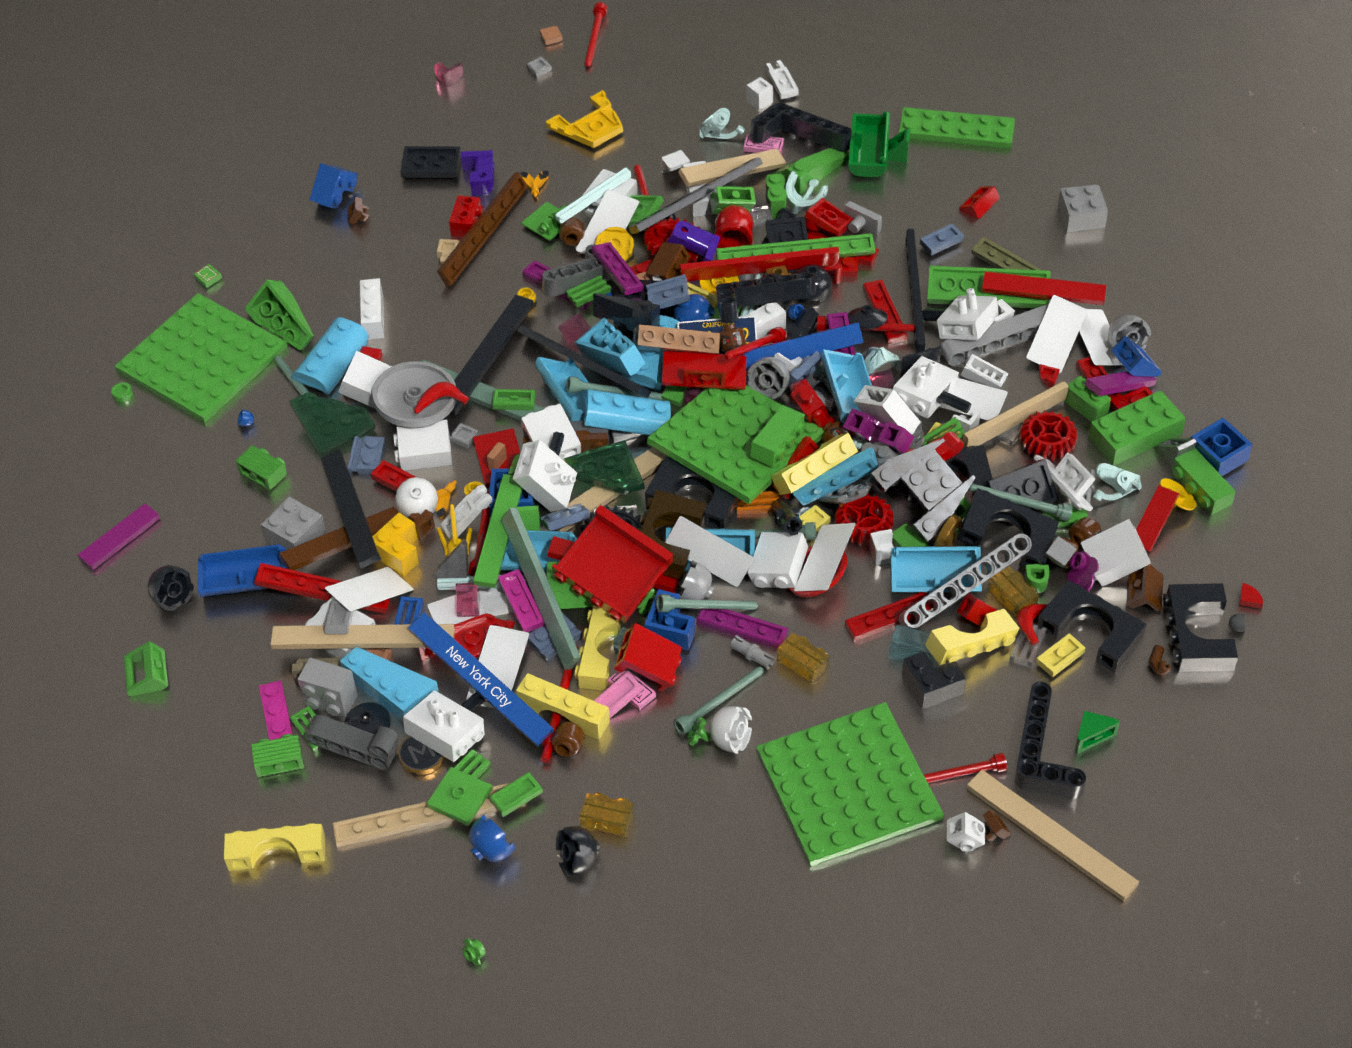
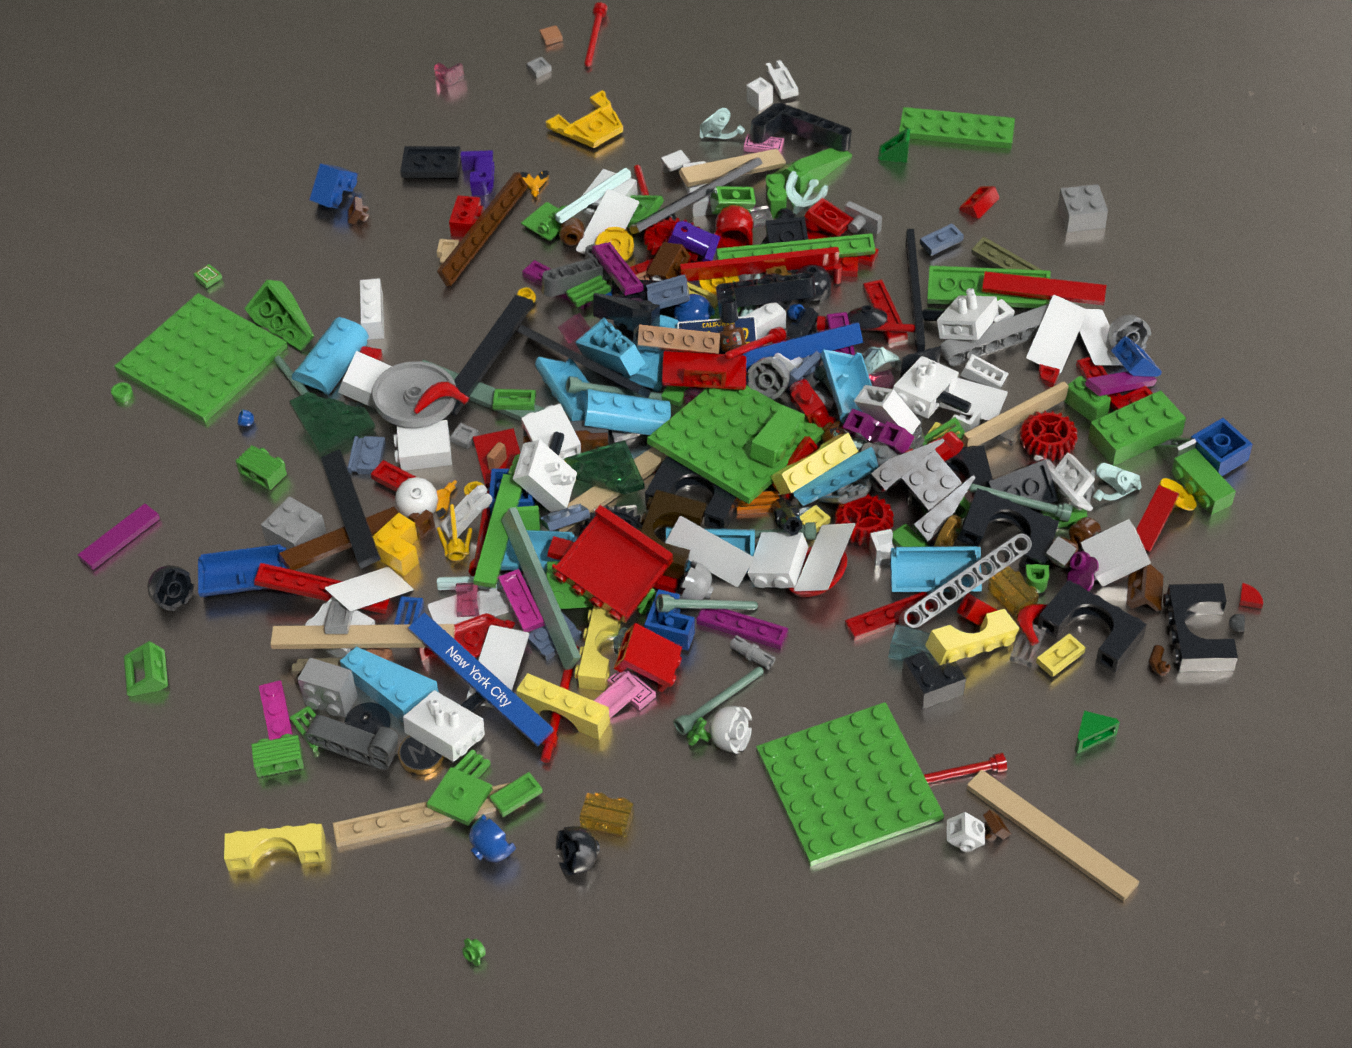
flat silver slope [432,539,469,579] -> none
reddish brown head [551,722,585,757] -> none
clear yellow brick [777,633,830,684] -> none
green container [848,111,890,177] -> none
black beam [1015,681,1086,799] -> none

